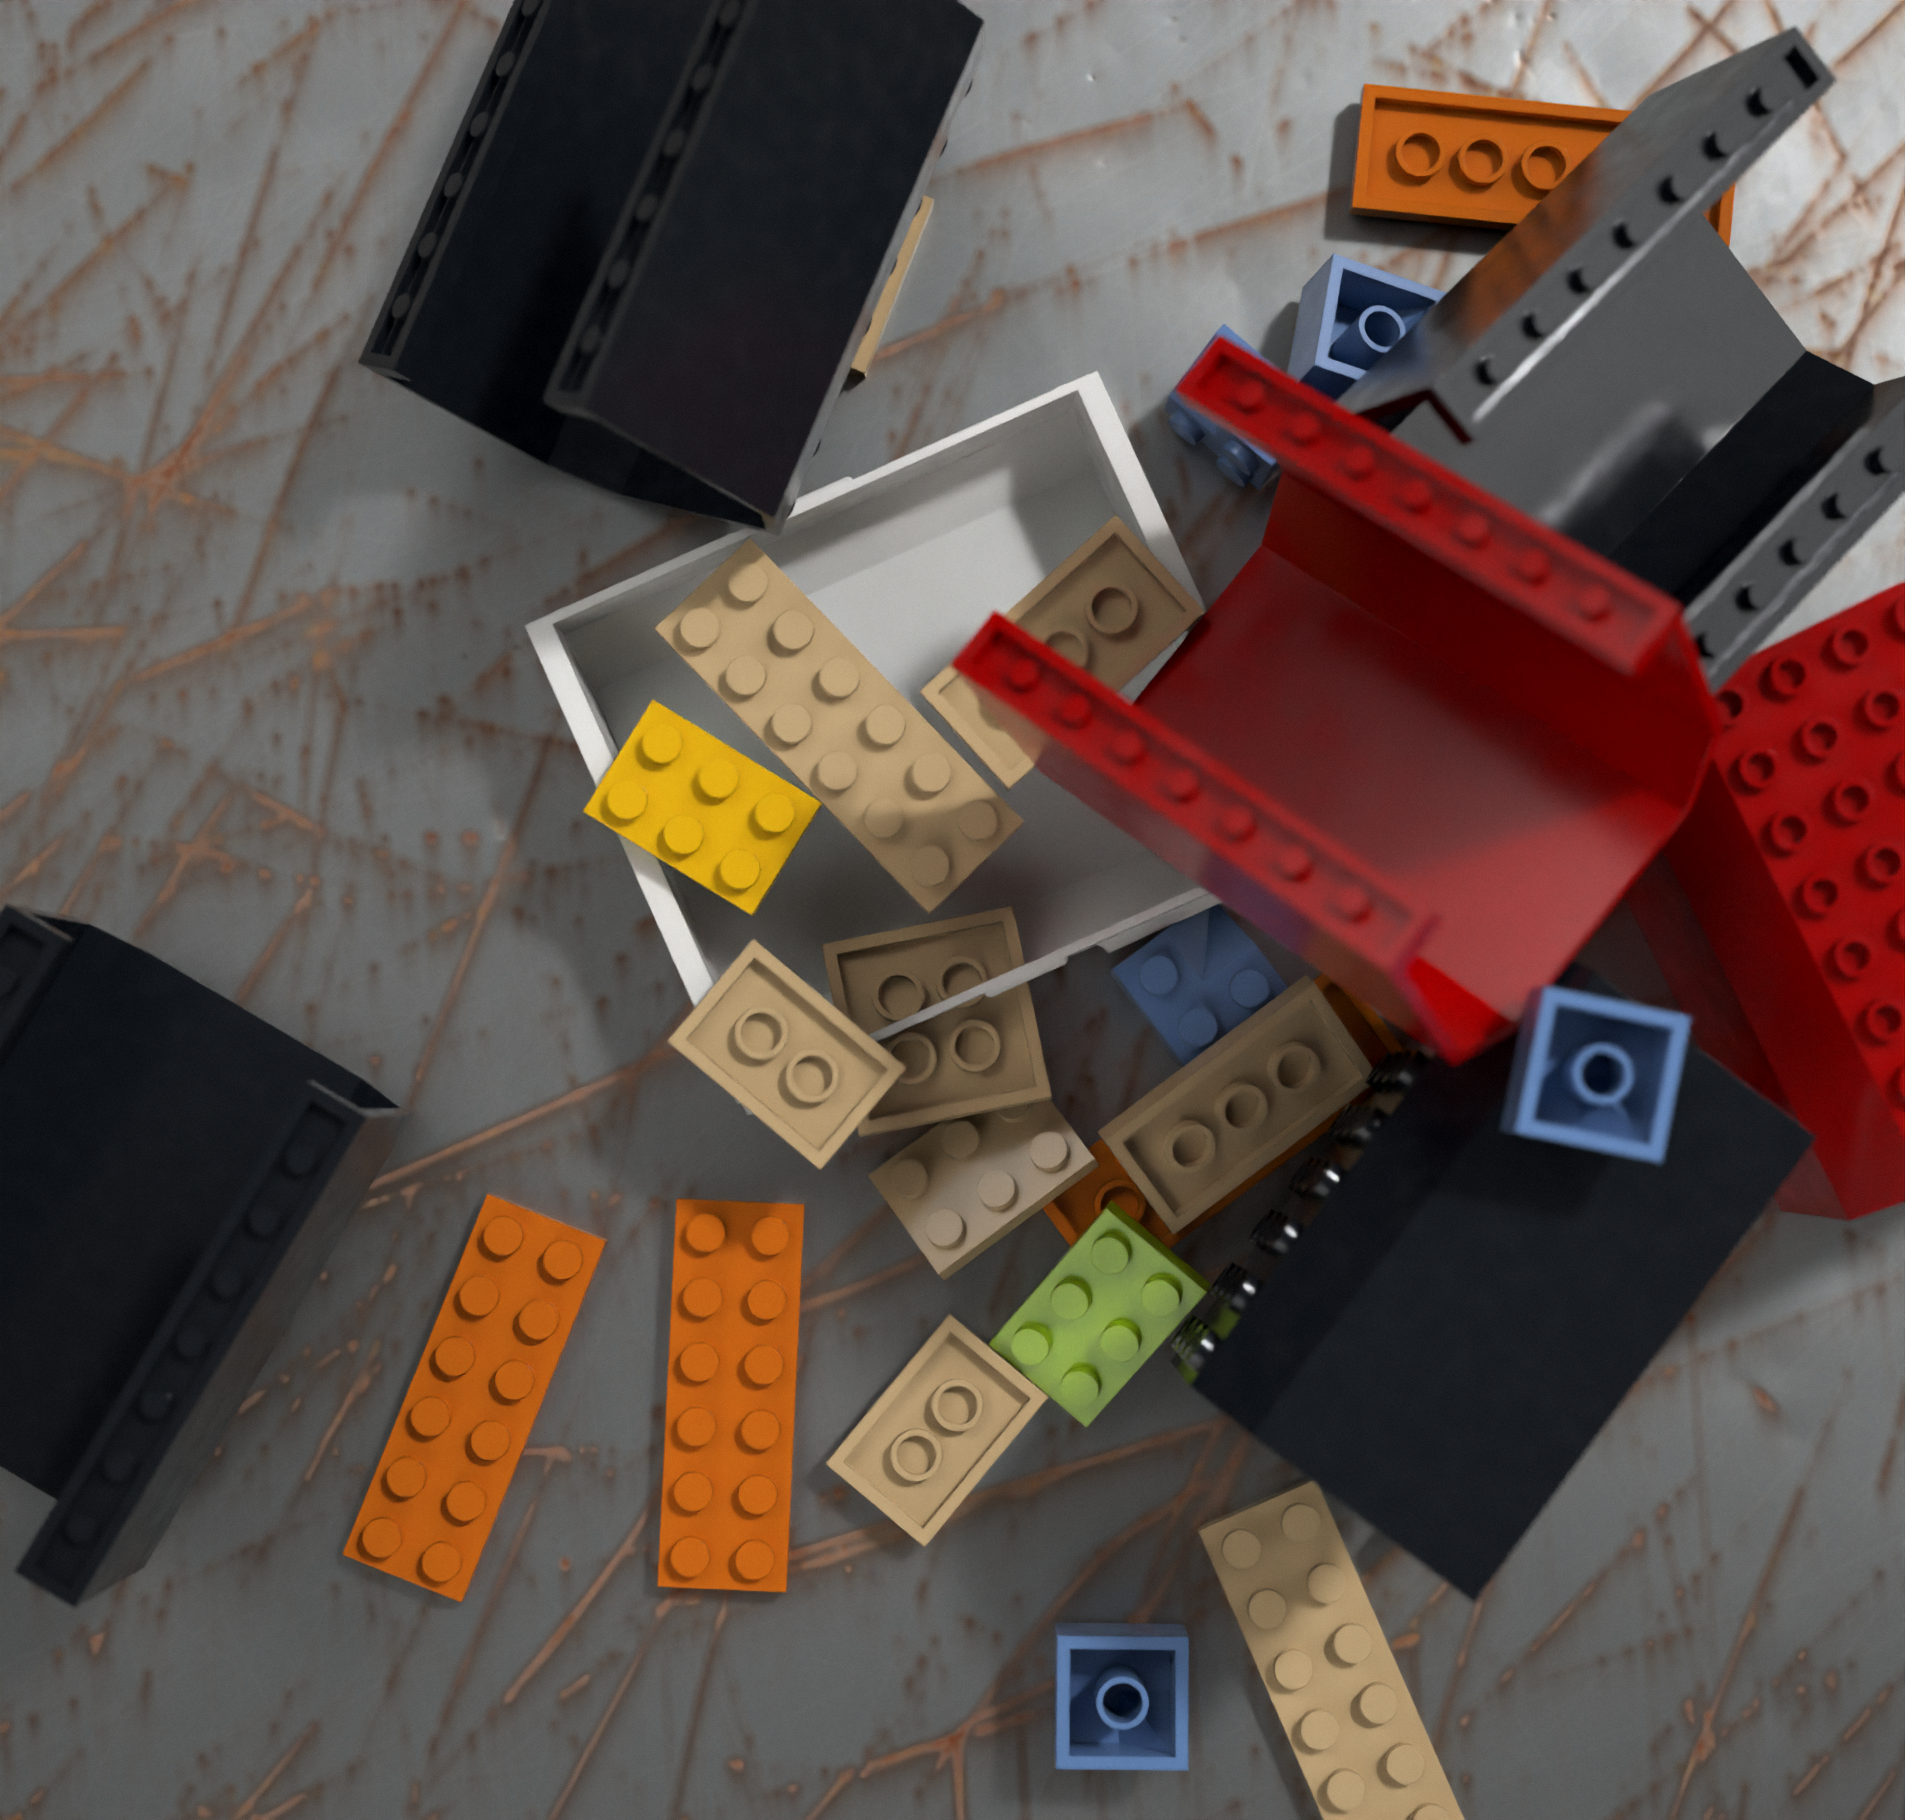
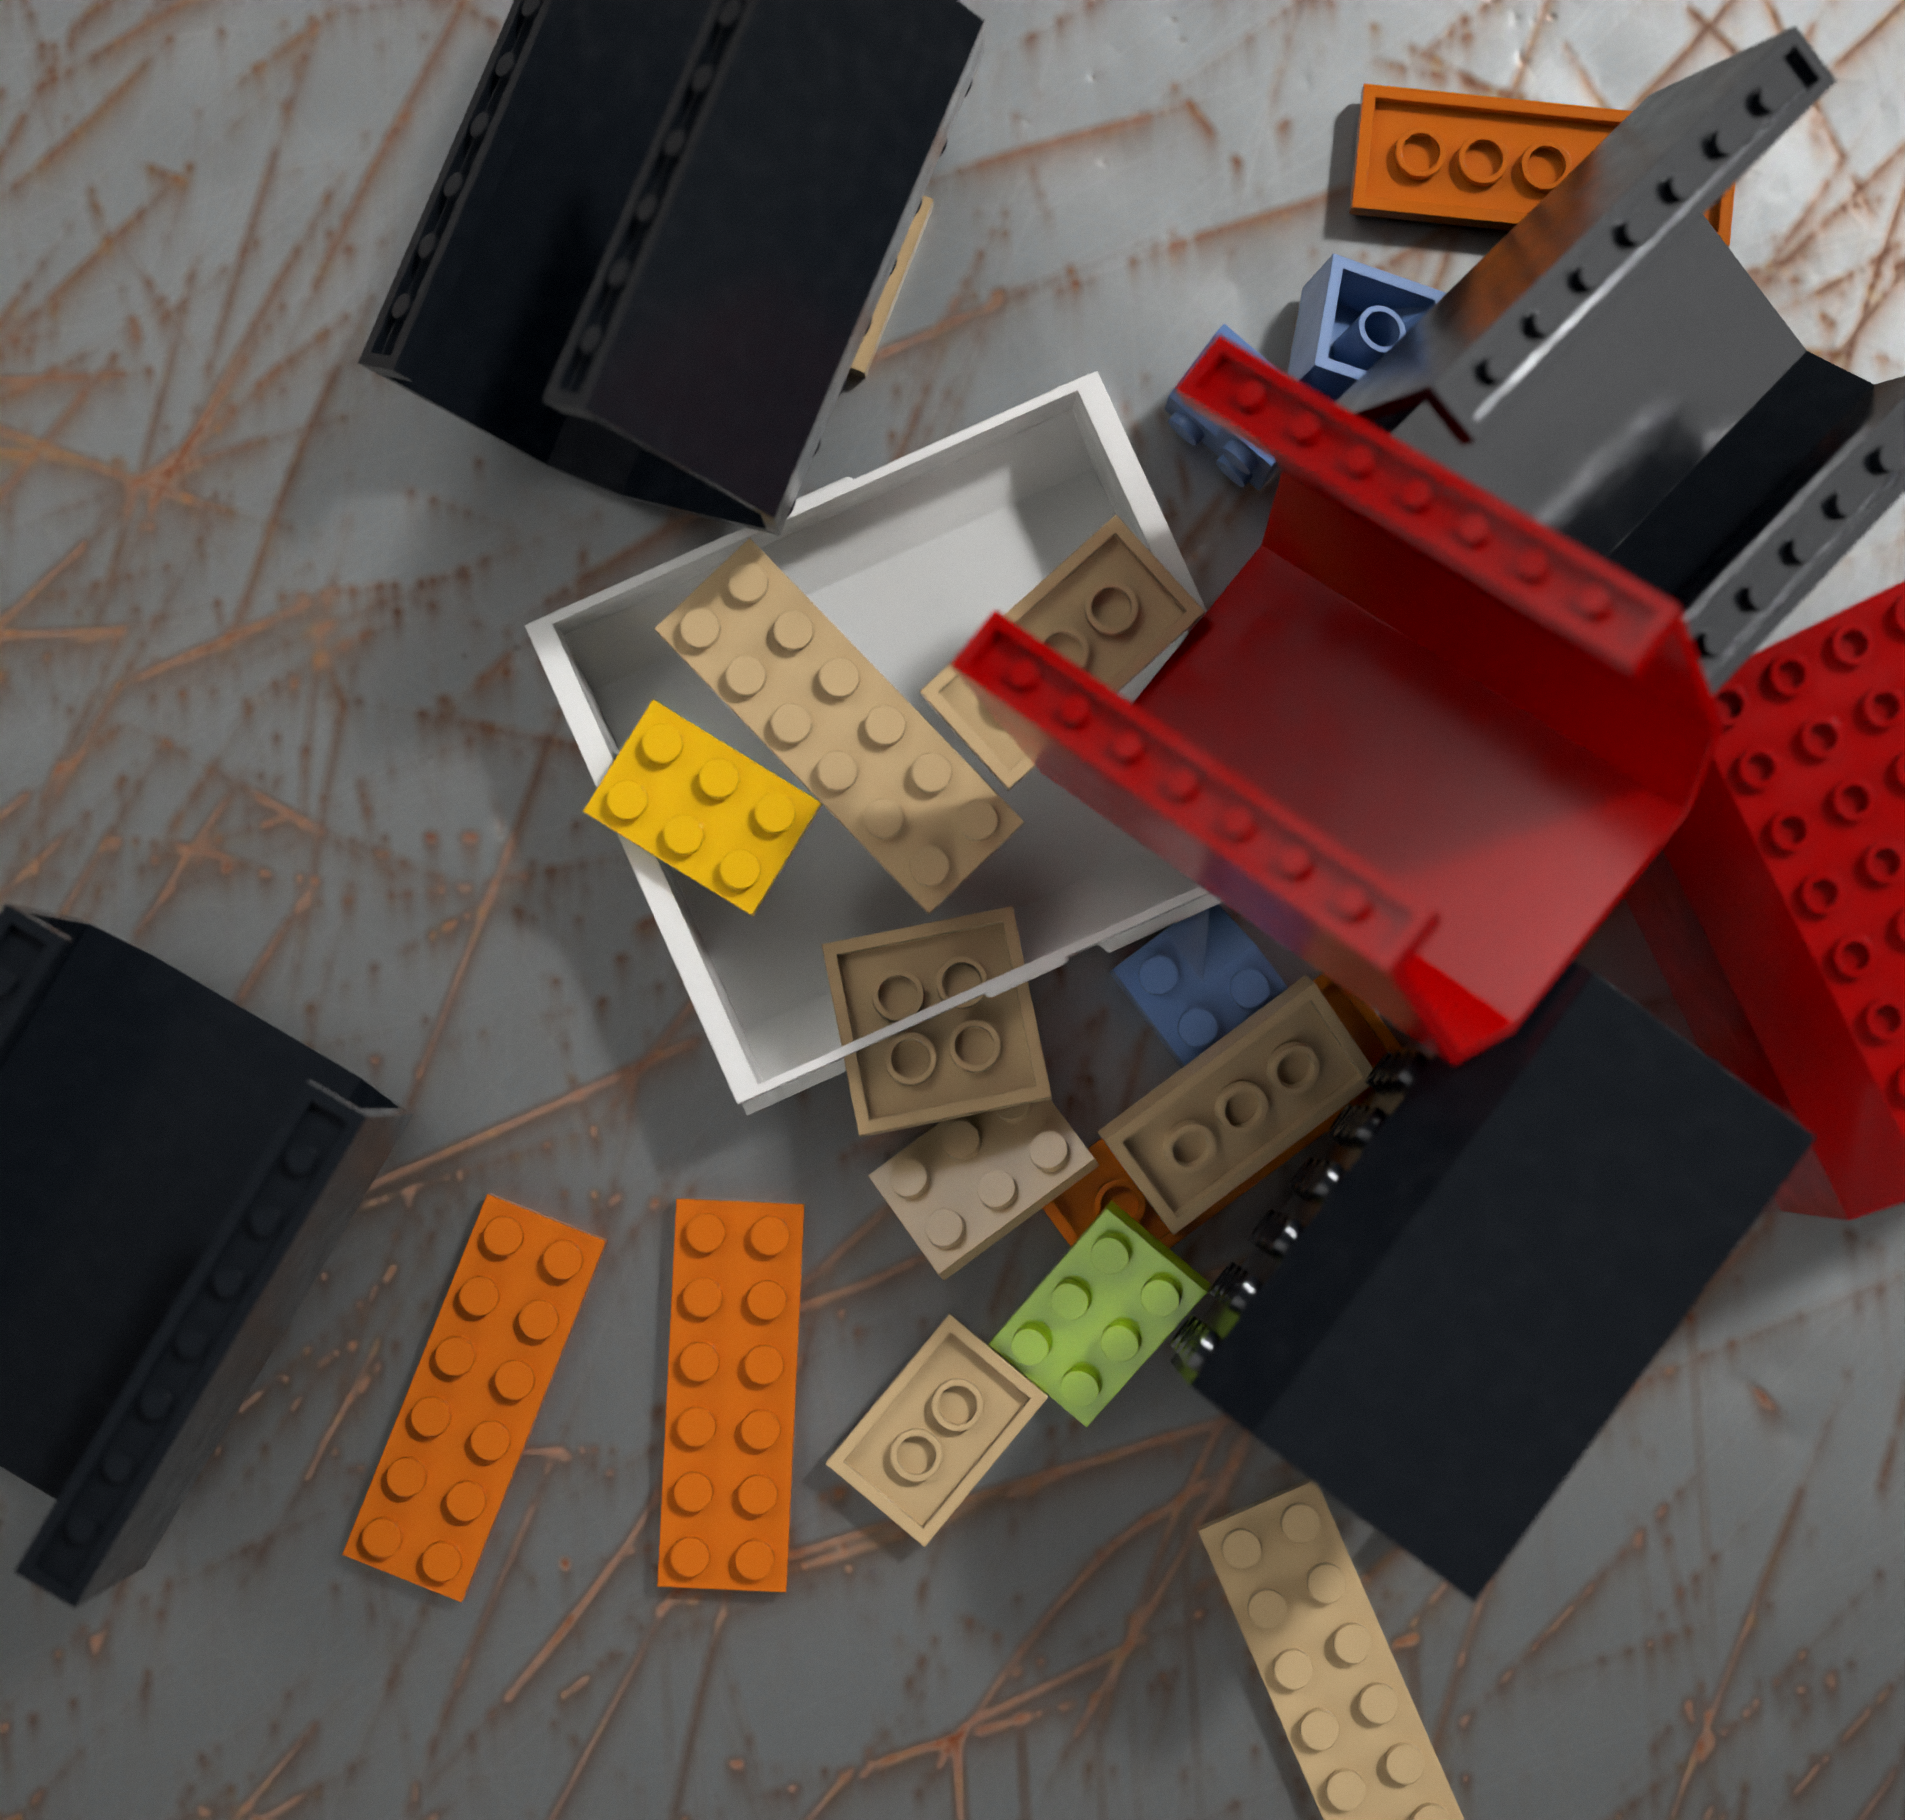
tan plate [668,939,907,1170] -> none
medium blue slope [1054,1622,1189,1771] -> none
medium blue slope [1500,986,1690,1163] -> none

